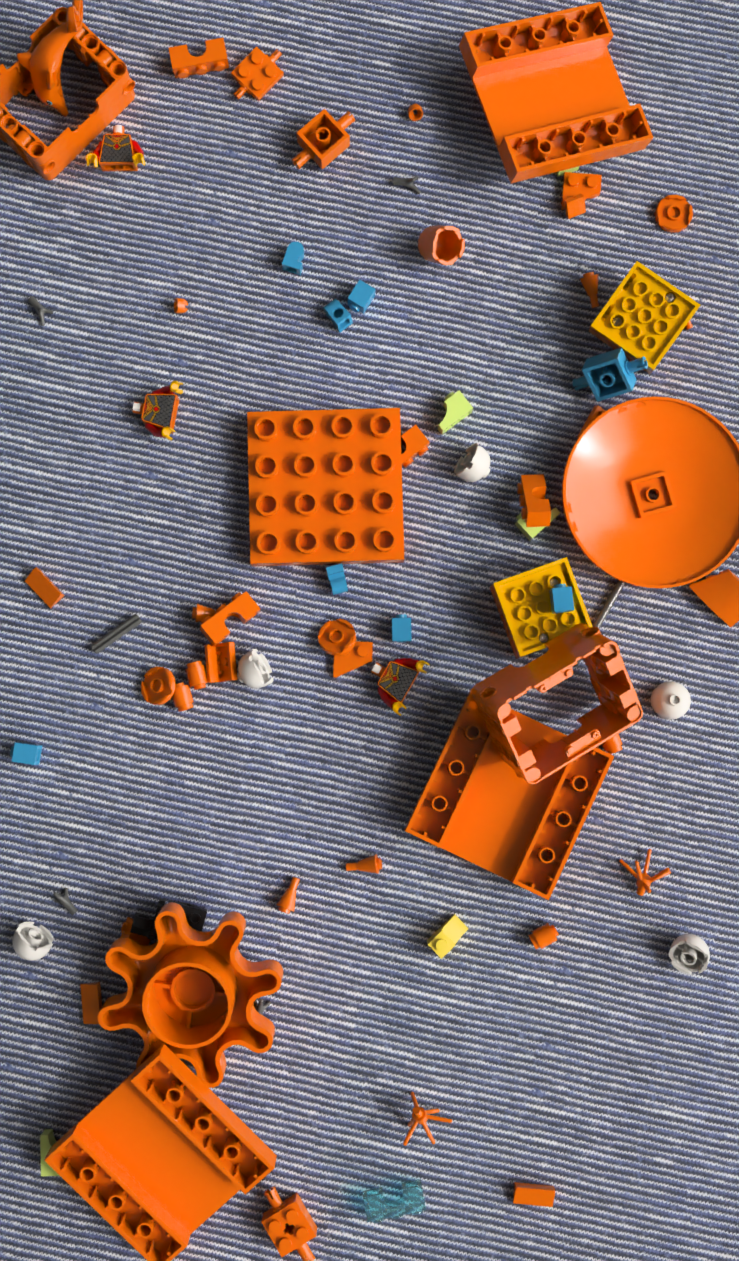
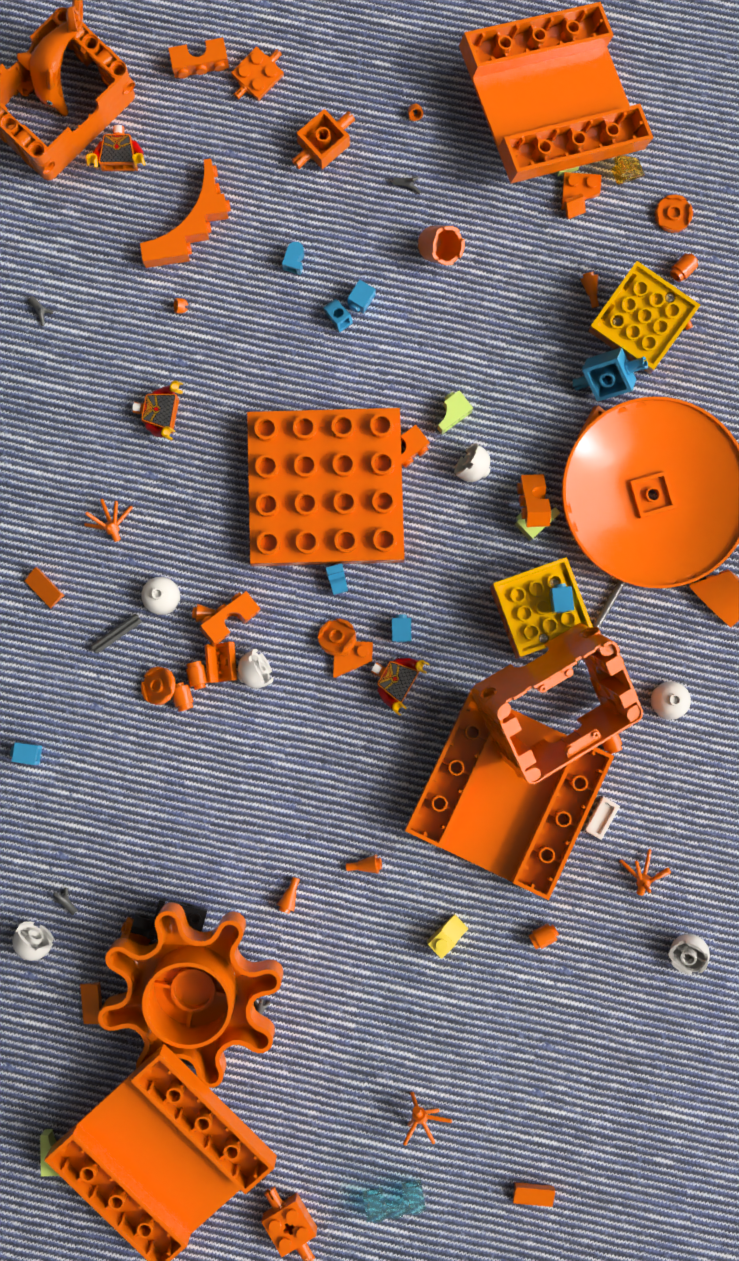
none -> orange plant [84,499,133,542]
none -> orange arch [140,159,231,268]
none -> white cylinder [141,577,180,615]
none -> white tile [584,796,620,840]
none -> clear yellow slope [612,155,645,185]
none -> orange brick [670,253,698,282]

